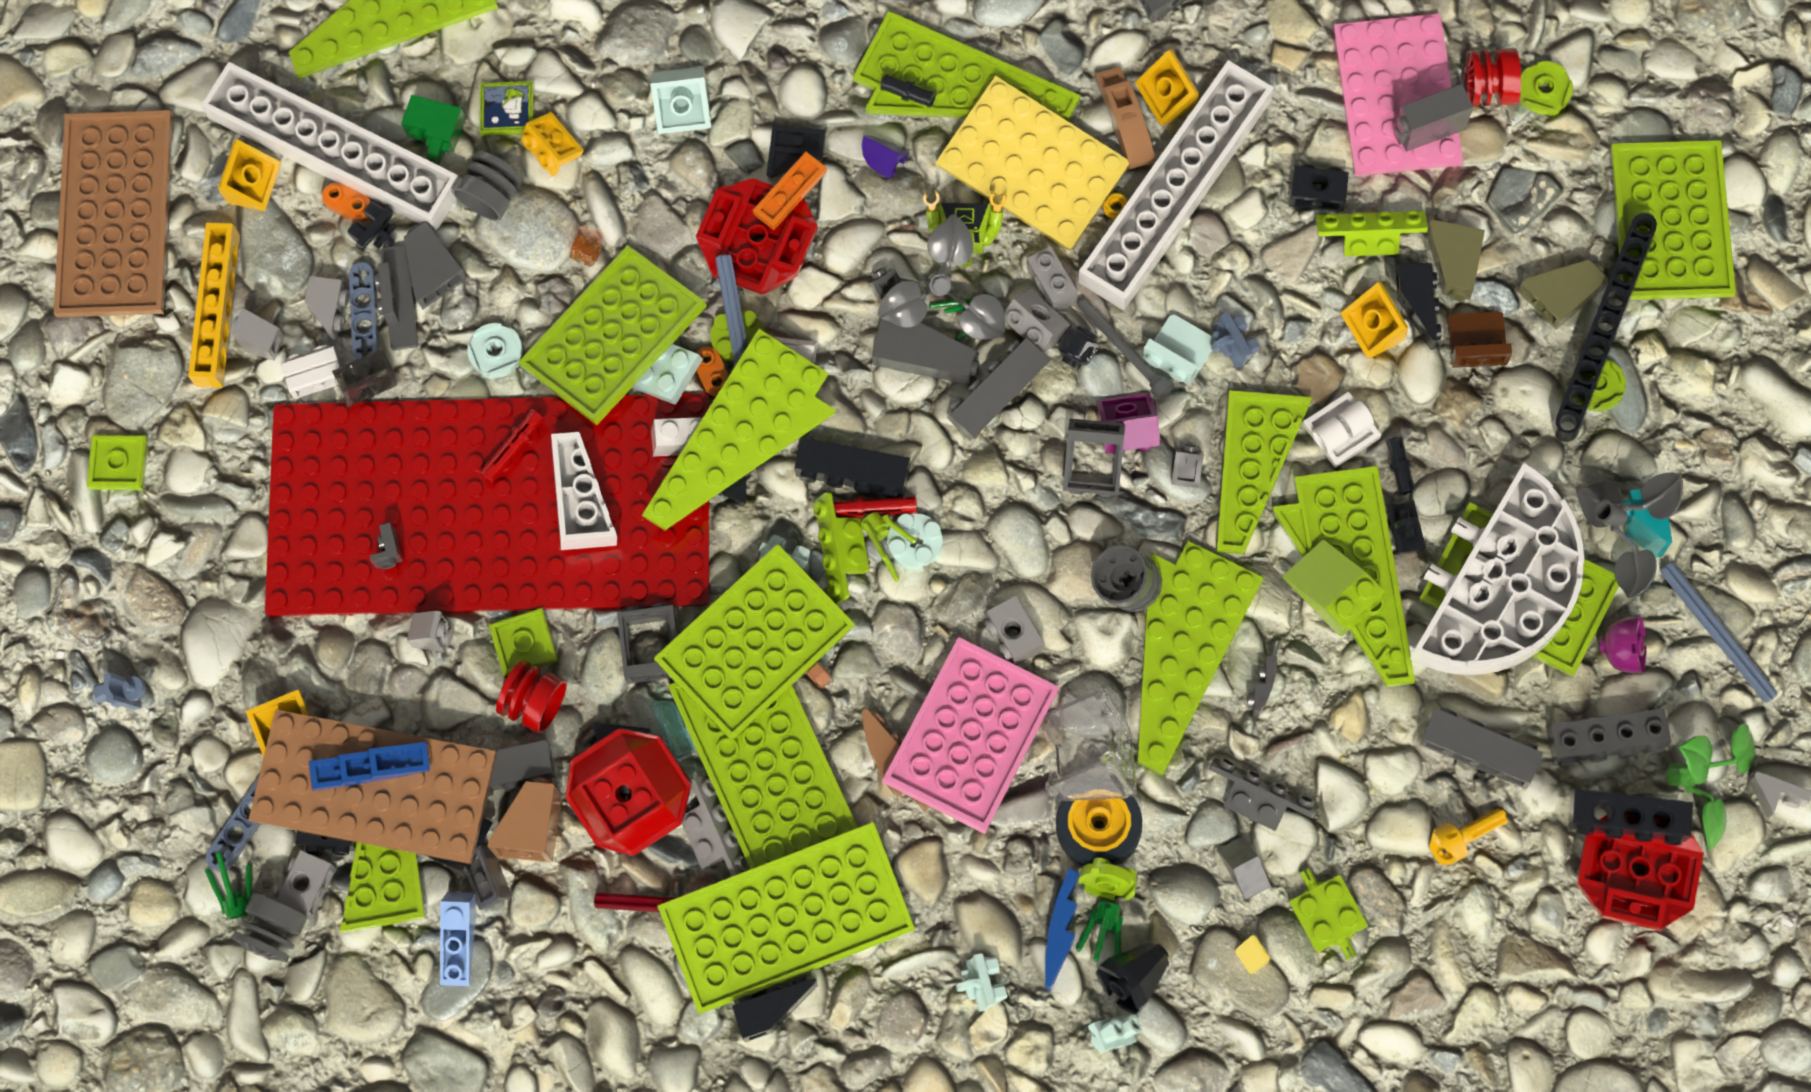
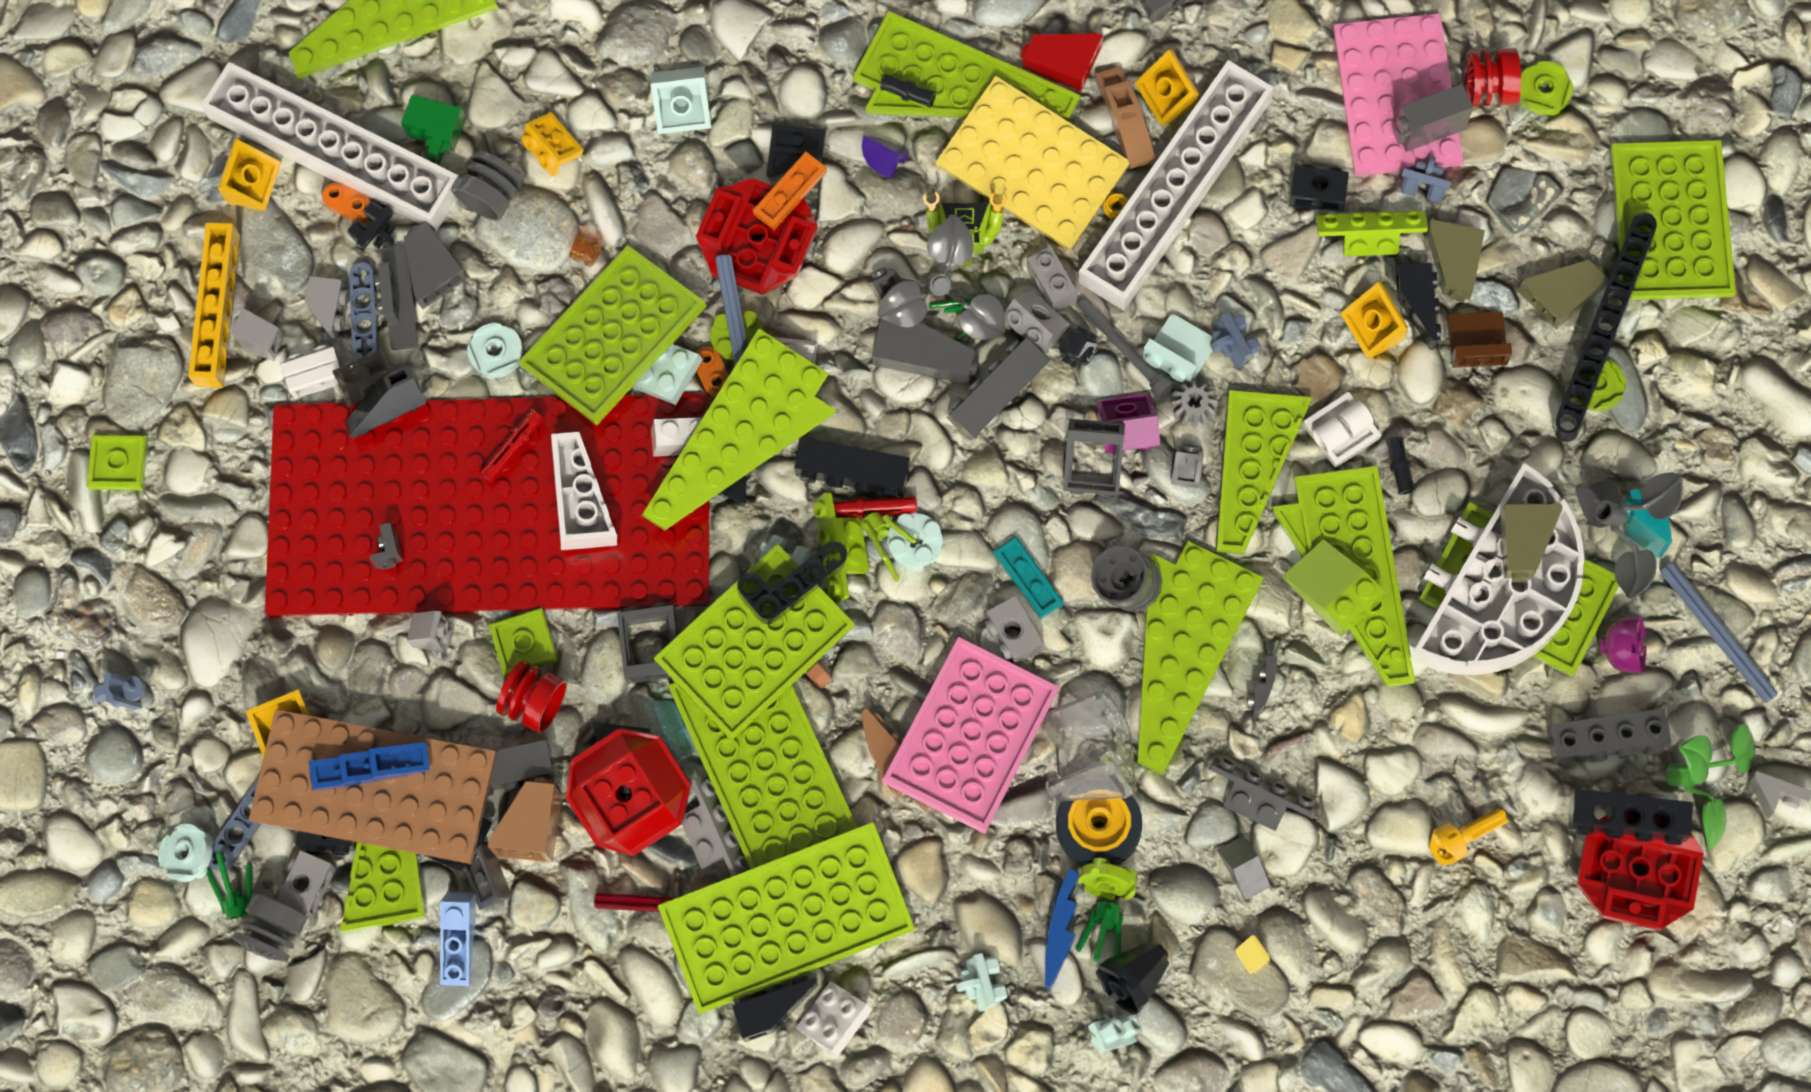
medium nougat plate [54,110,173,317] -> none
tile [480,81,534,136] -> none
lime plate [1289,868,1368,961] -> none
black hips [1386,500,1426,555] -> none
dark grey brick [1419,708,1543,790] -> none
none -> light aqua plate [158,824,214,882]
none -> black slope [345,365,426,439]
none -> black beam [737,542,847,624]
none -> white plate [796,981,873,1057]
none -> teal tile [993,536,1064,620]
none -> red slope [1020,33,1103,92]
none -> light grey gear [1171,381,1218,429]
none -> sand blue hips [1401,156,1451,204]
none -> olive slope [1500,504,1562,582]

